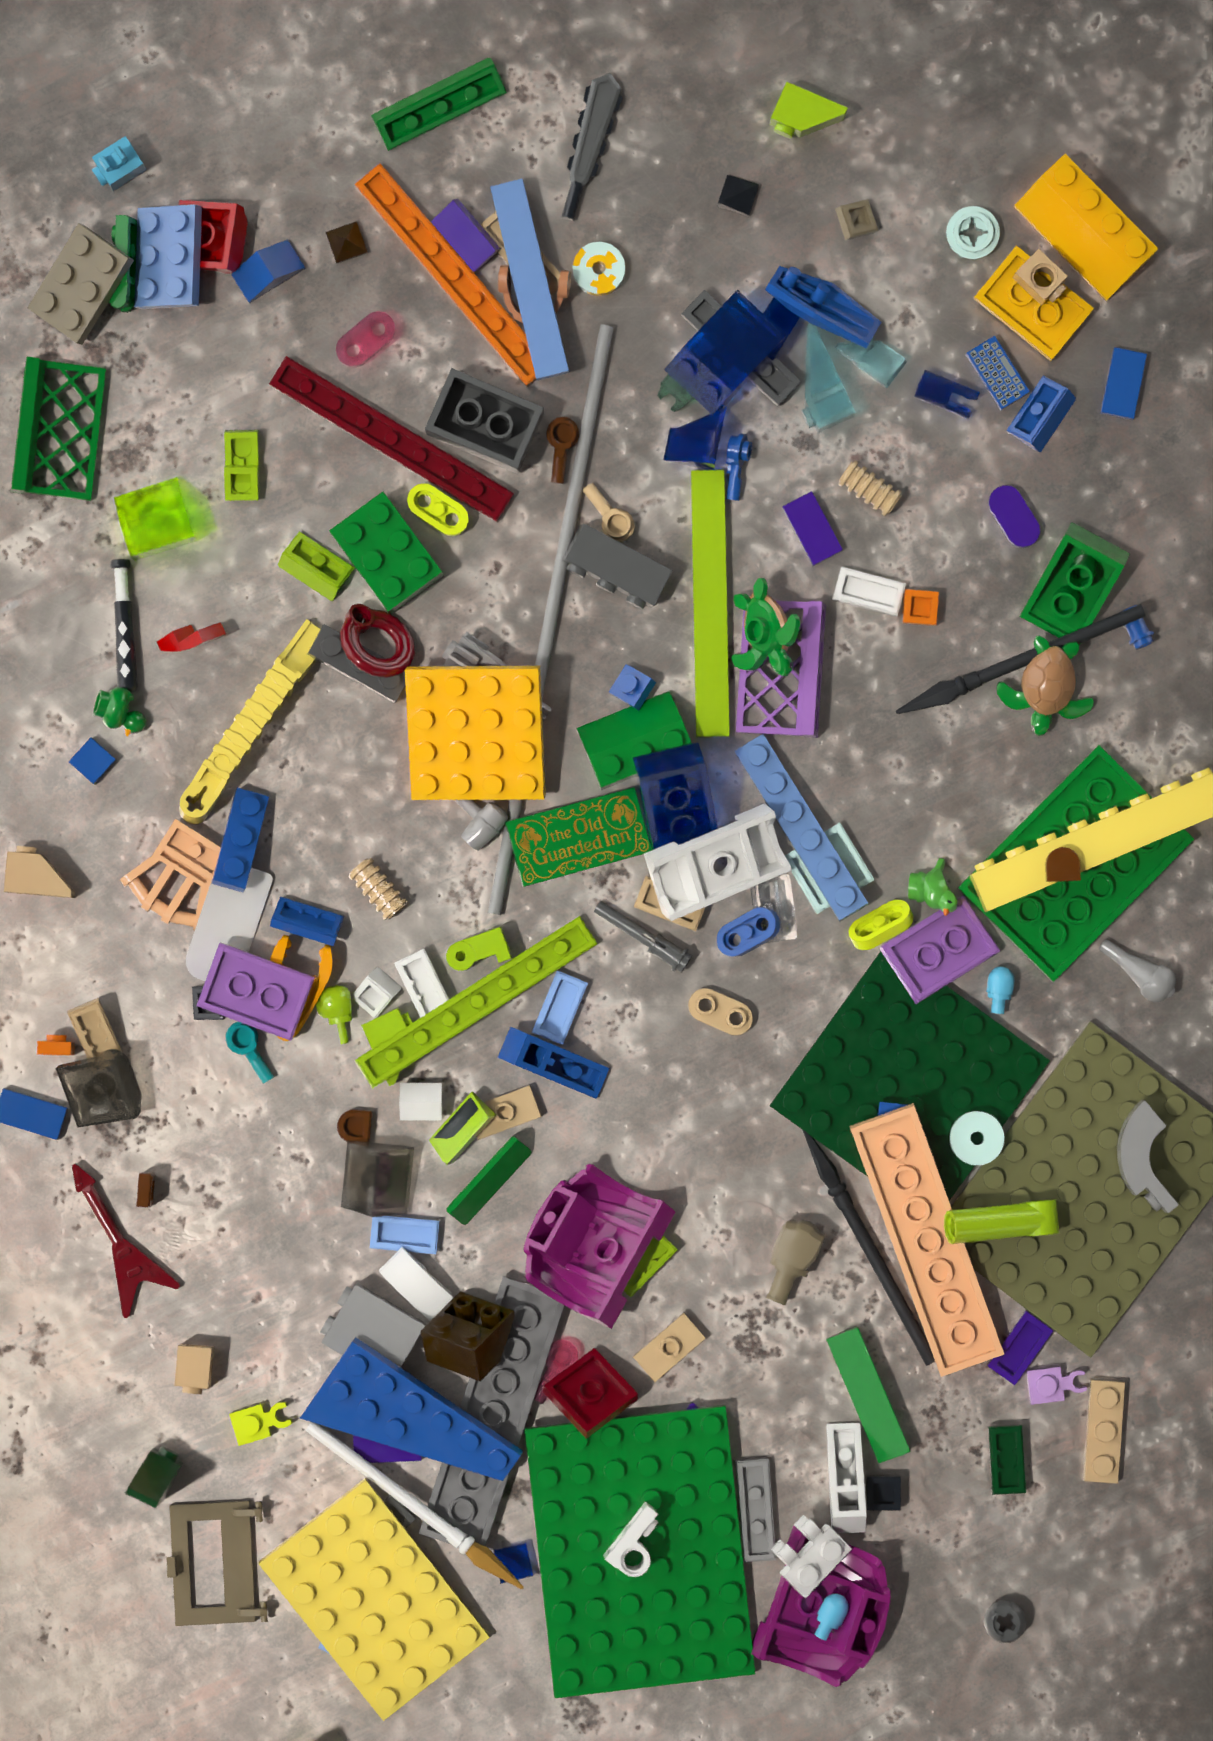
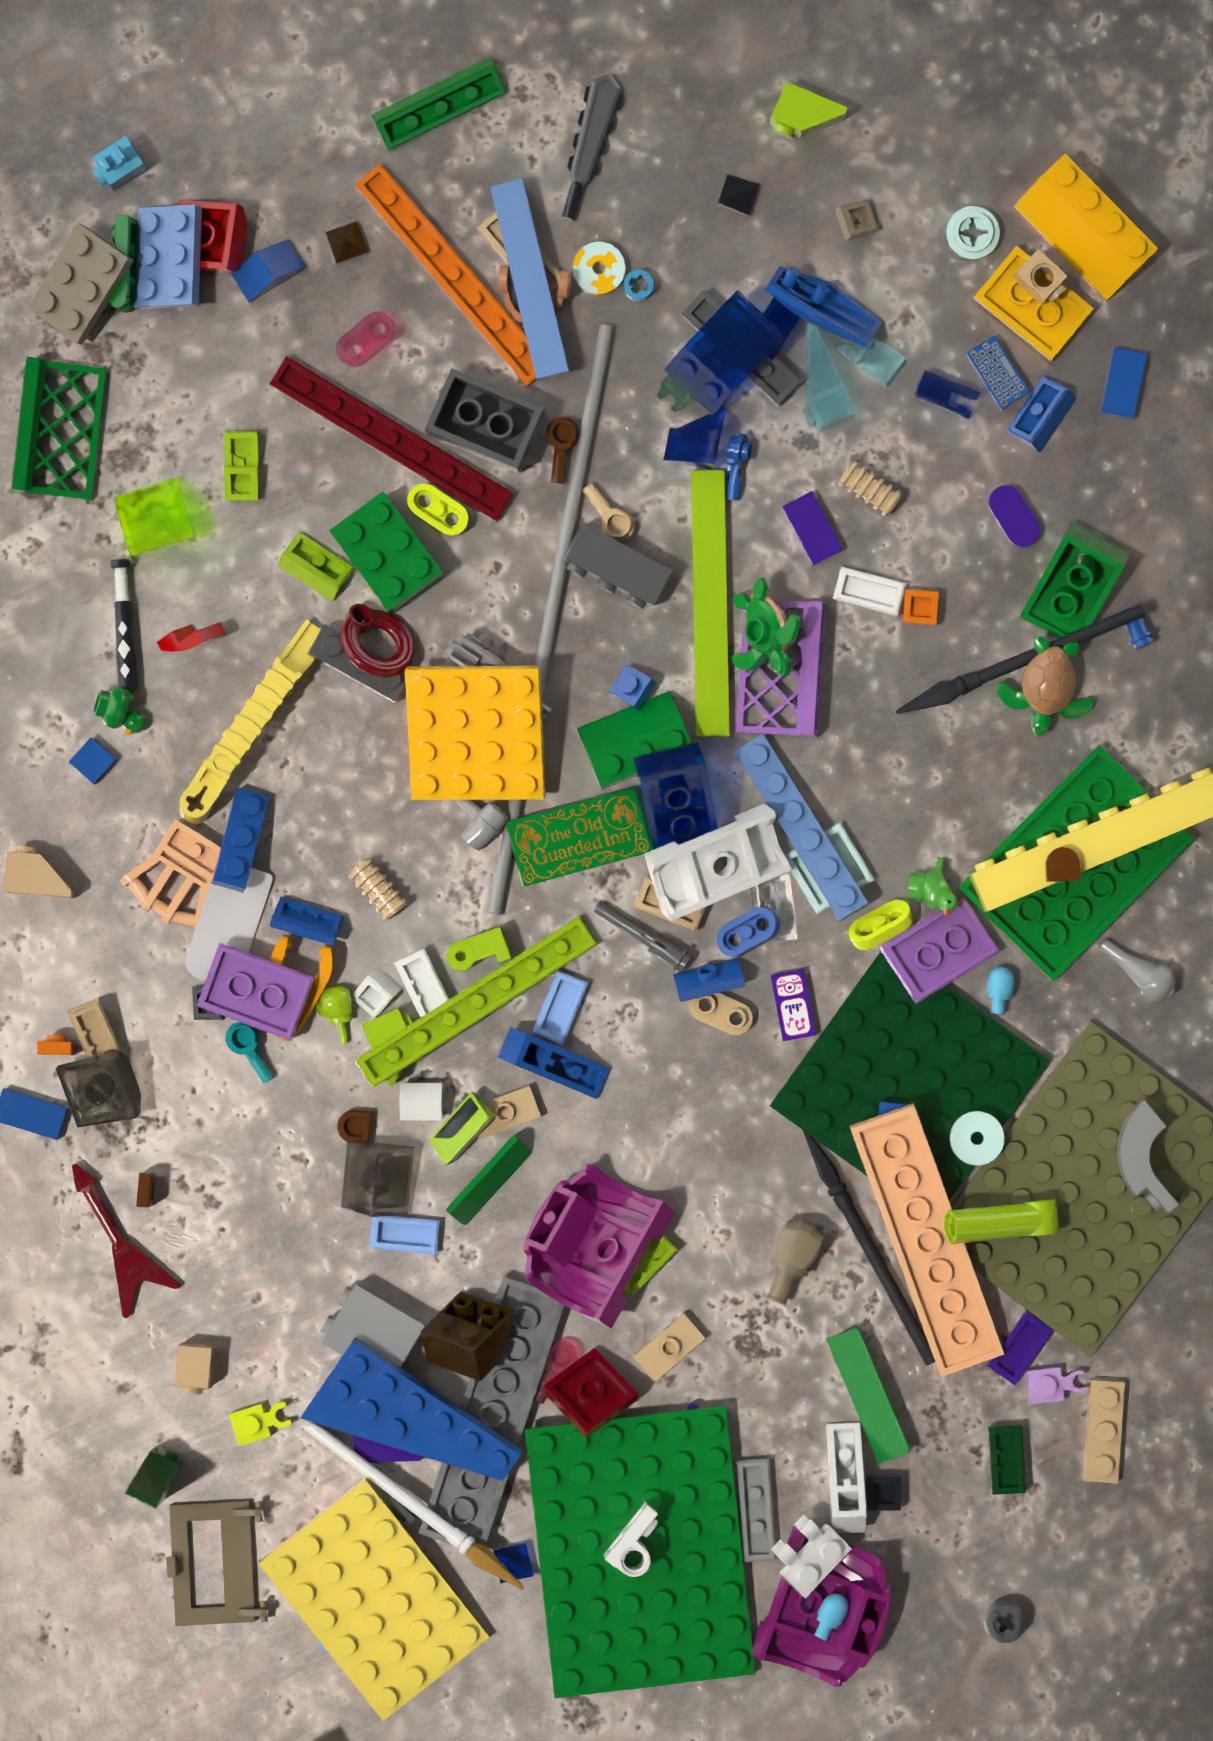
white slope [379,1247,454,1321] -> none
dark purple tile [431,198,501,272] -> none
none -> dark azure bush [624,269,654,302]
none -> blue plate [673,958,745,1002]
none -> tile [770,969,816,1041]

